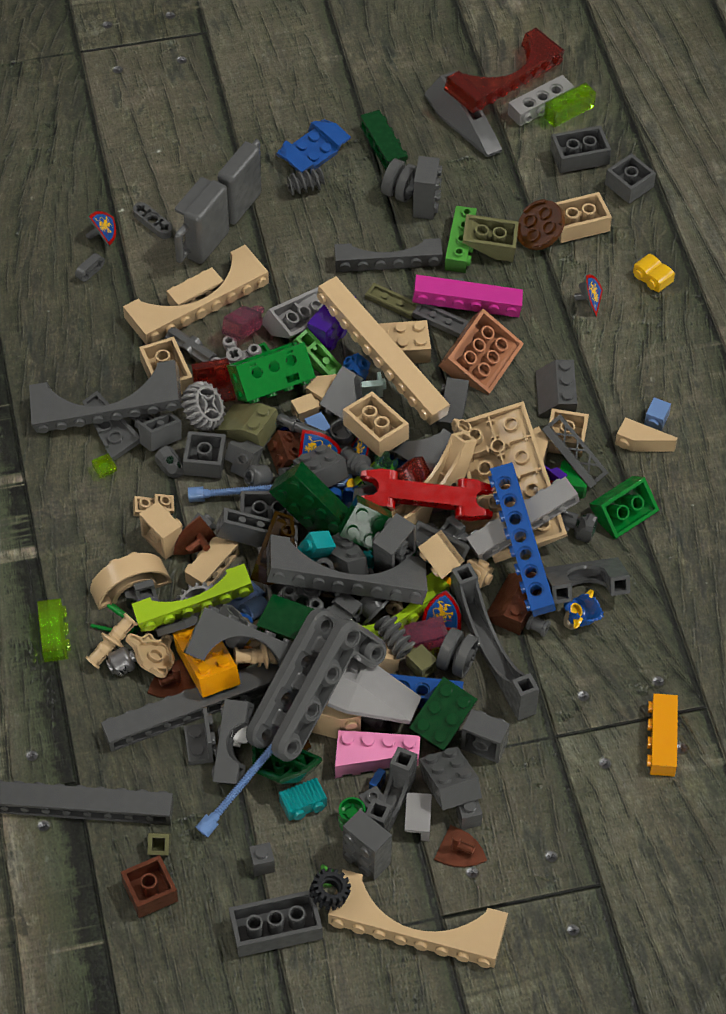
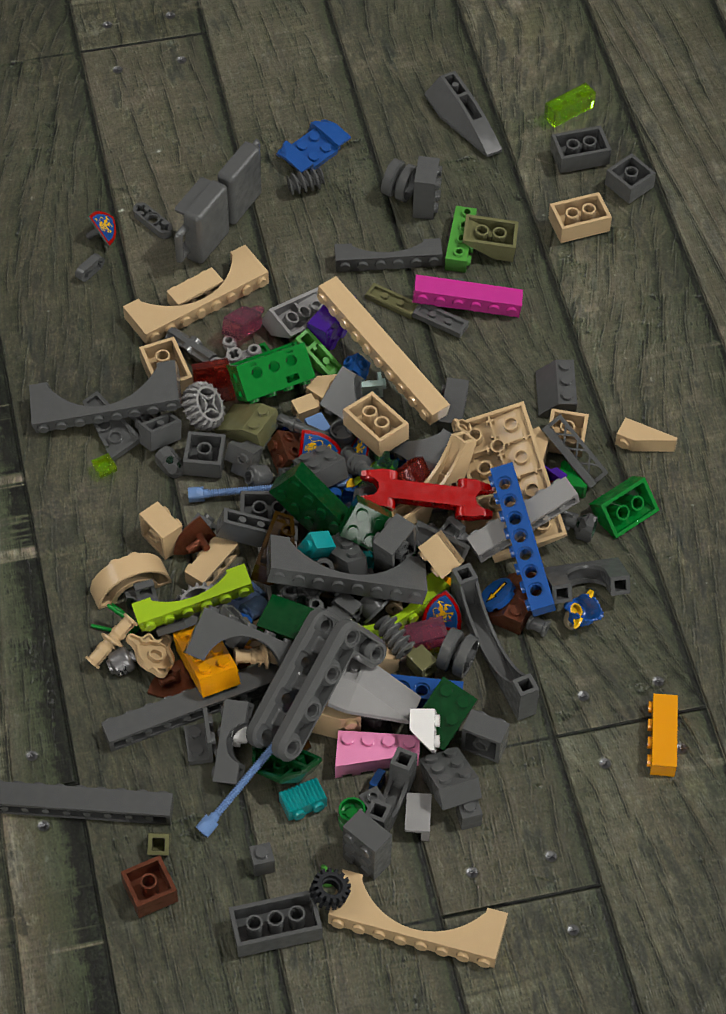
clear neon green brick [37,598,71,662] -> none
tan slope [133,494,174,516] -> none
dark green brick [360,110,408,171] -> none
tan brick [379,320,431,363] -> none
copper shield [434,825,487,868] -> none
nougat slope [438,309,524,395] -> none
clear red arch [444,28,565,113] -> none
tan brick [466,558,494,588] -> none
light grey brick [508,75,575,126] -> none
reddish brown tile [517,199,565,250] -> none
shield [574,274,603,317] -> none
yellow brick [633,254,675,292] -> none
medium blue brick [644,398,671,431] -> none
none -> white slope [410,709,440,753]
none -> blue tile [482,578,516,612]

